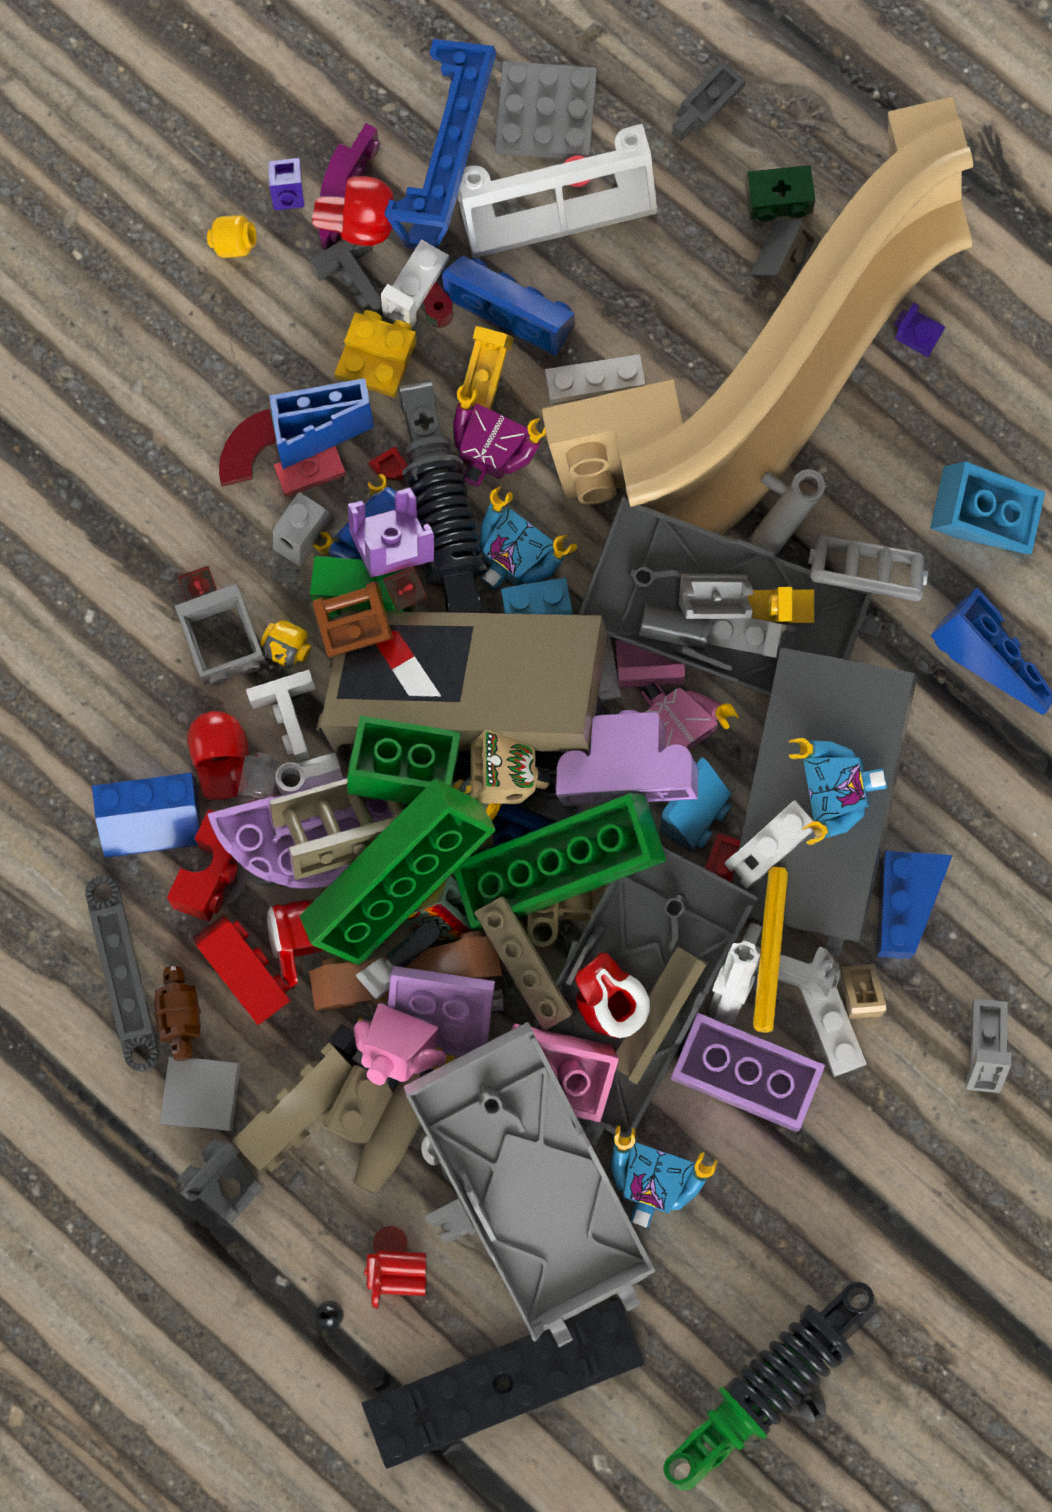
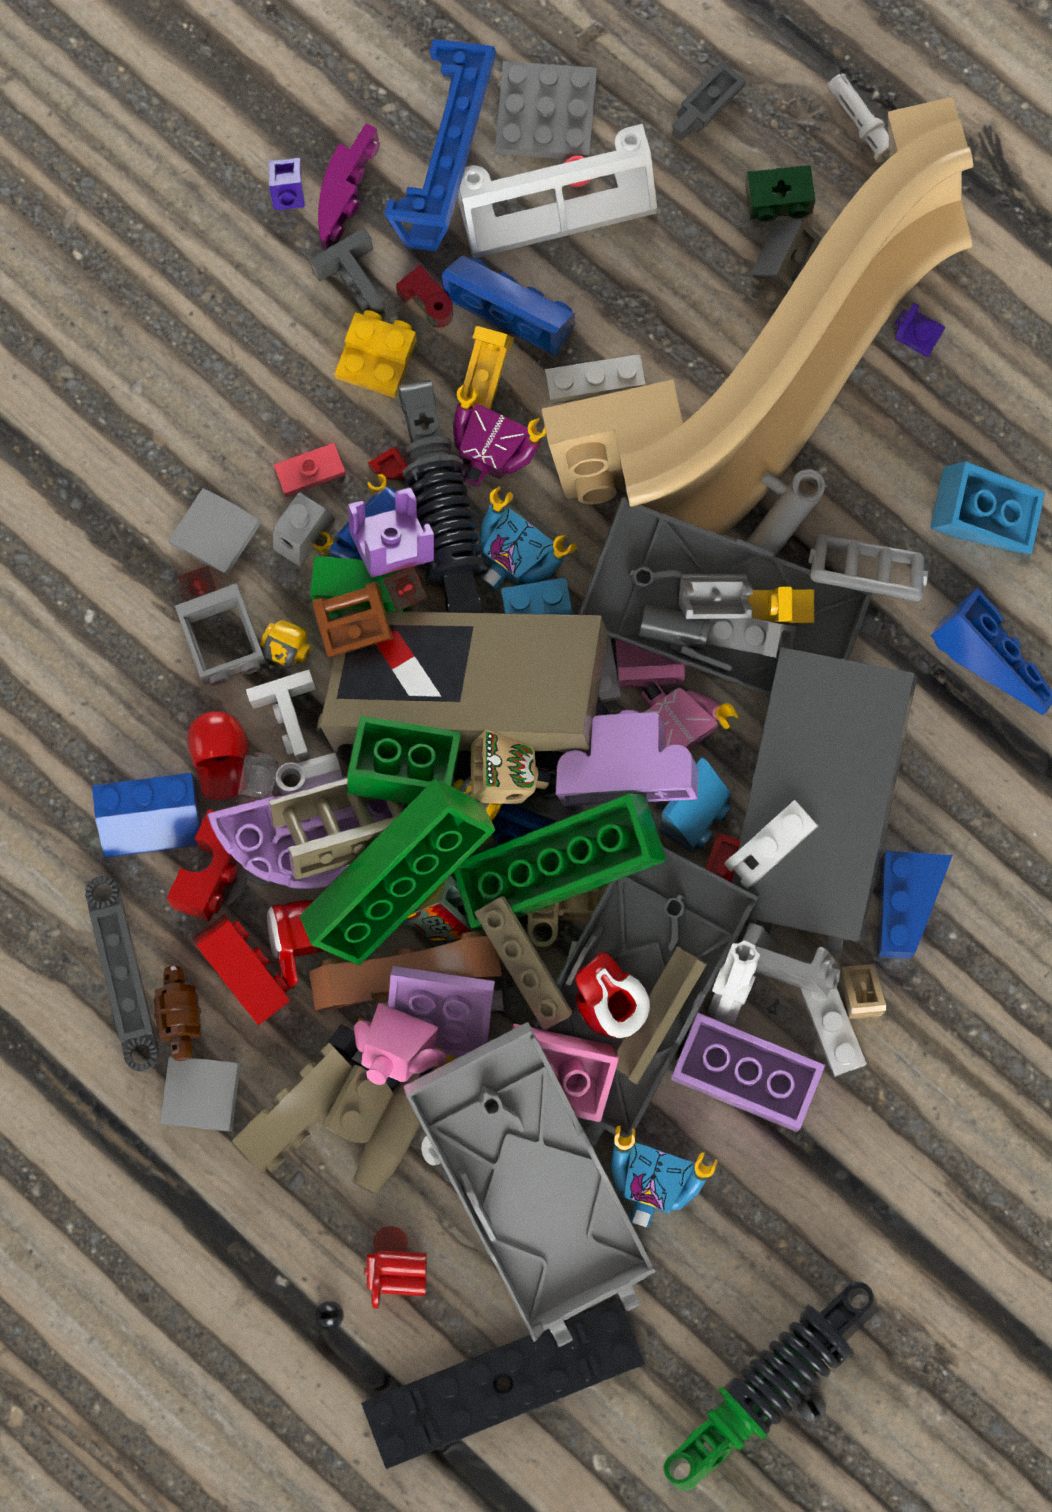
dark grey piece [177,1139,264,1223] -> none
yellow head [207,215,257,258] -> none
dark red tile [219,409,276,487] -> none
blue wedge [269,378,374,469] -> none
red piece [312,176,395,246] -> none
piece [355,922,440,999] -> none
white bracket [381,240,449,328] -> none
light grey hinge [425,1198,477,1242] -> none
yellow axle [753,867,788,1032] -> none
dark azure torso [789,738,887,845] -> none
light grey bracket [966,999,1011,1093] -> none
none -> light grey slope [168,488,261,576]
none -> white pin [827,74,889,163]

